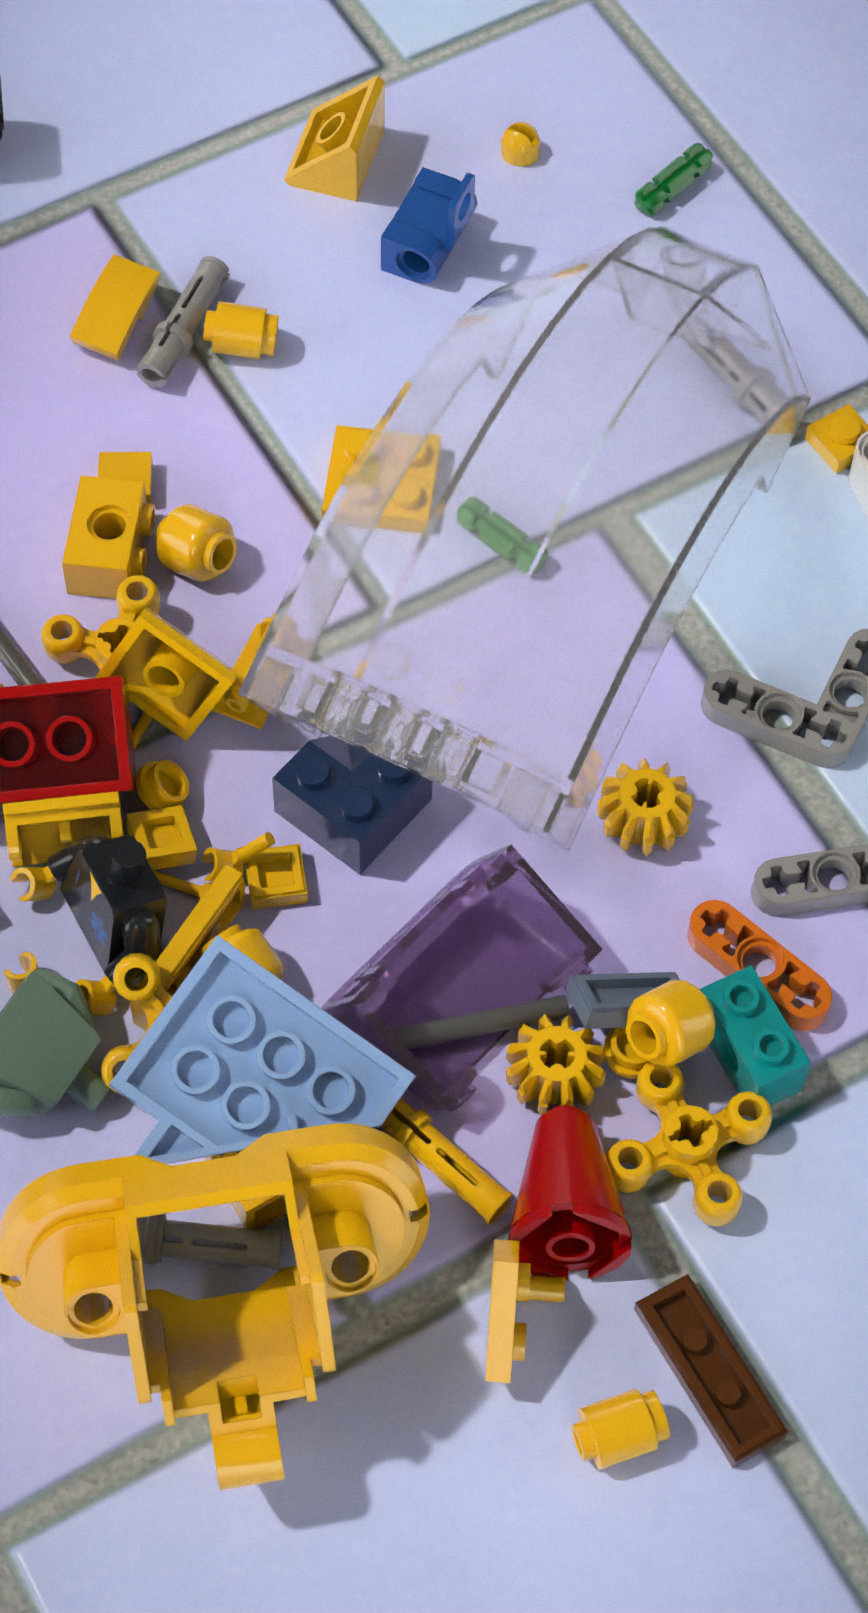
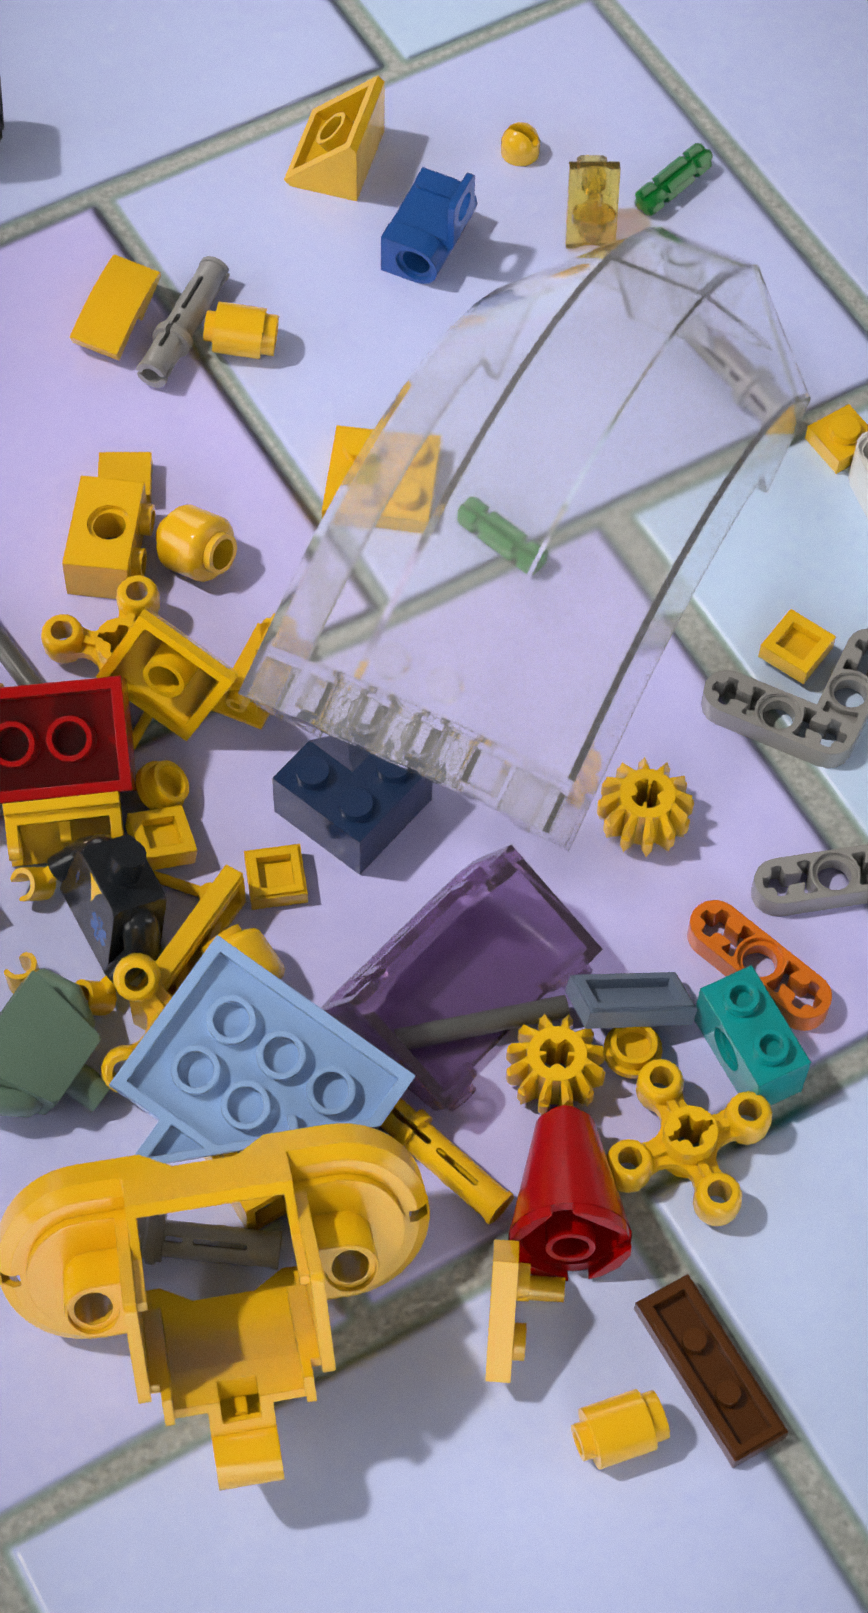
yellow hand [202,832,275,882] -> none
yellow head [626,979,716,1067] -> none
none -> clear yellow hips [565,155,621,249]
none -> yellow plate [758,609,836,685]

